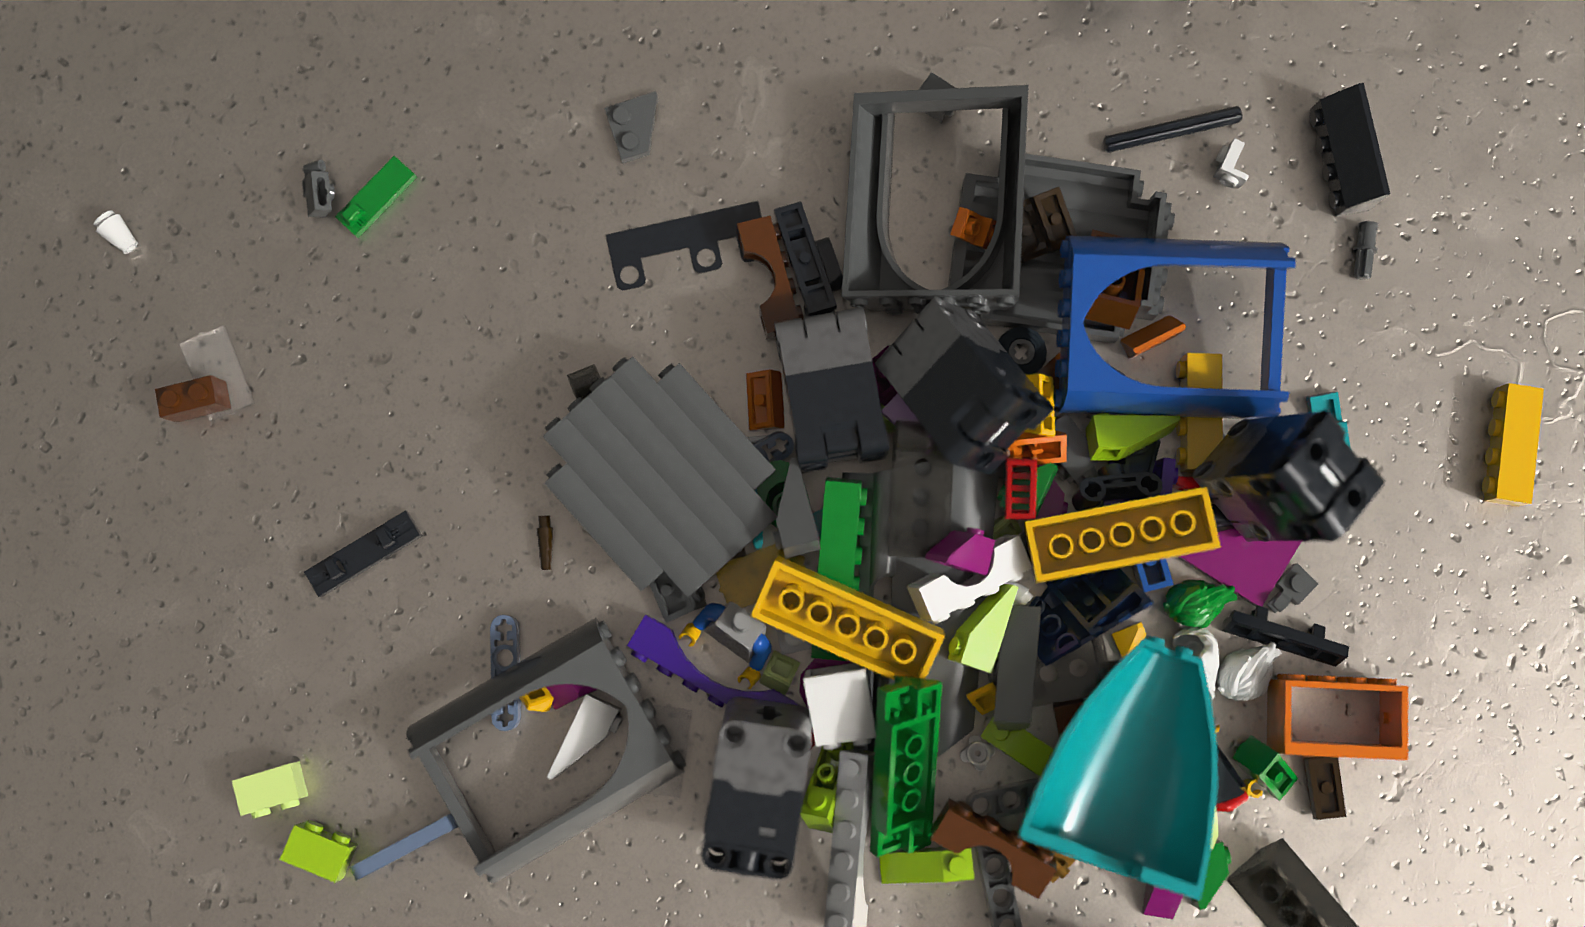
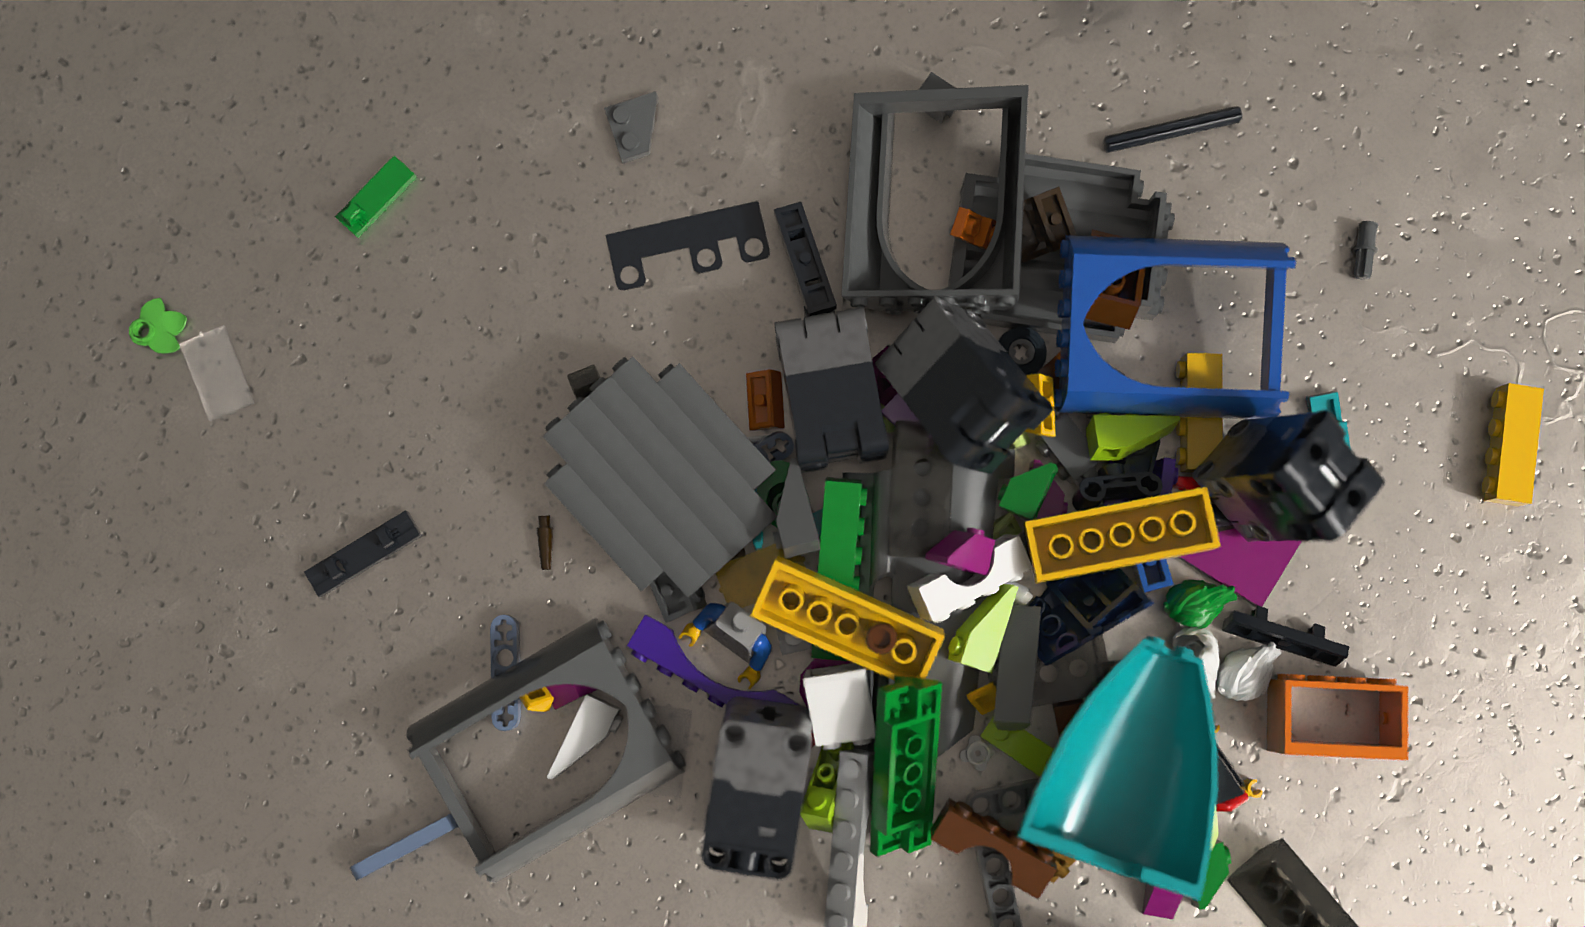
white cone [94,210,138,254] -> none
reddish brown brick [155,375,231,423] -> none
yellowish green brick [232,761,308,819] -> none
lime brick [280,820,358,883] -> none
dark grey piece [302,160,335,217] -> none
reddish brown arch [736,215,804,340] -> none
yellowish green slope [759,650,800,695] -> none
black beam [815,237,843,292] -> none
lime slope [879,846,974,884] -> none
red slope [1005,456,1038,520] -> none
orange slope [1008,430,1067,468] -> none
yellow slope [1111,622,1146,659] -> none
orange slope [1120,315,1186,359] -> none
white bracket [1213,138,1249,188] -> none
green slope [1232,735,1298,801] -> none
dark grey plate [1266,563,1318,613] -> none
dark brown plate [1304,756,1347,820] -> none
black slope [1309,83,1391,217] -> none
none -> bright green plate [129,298,187,354]
none -> reddish brown tile [866,621,897,654]

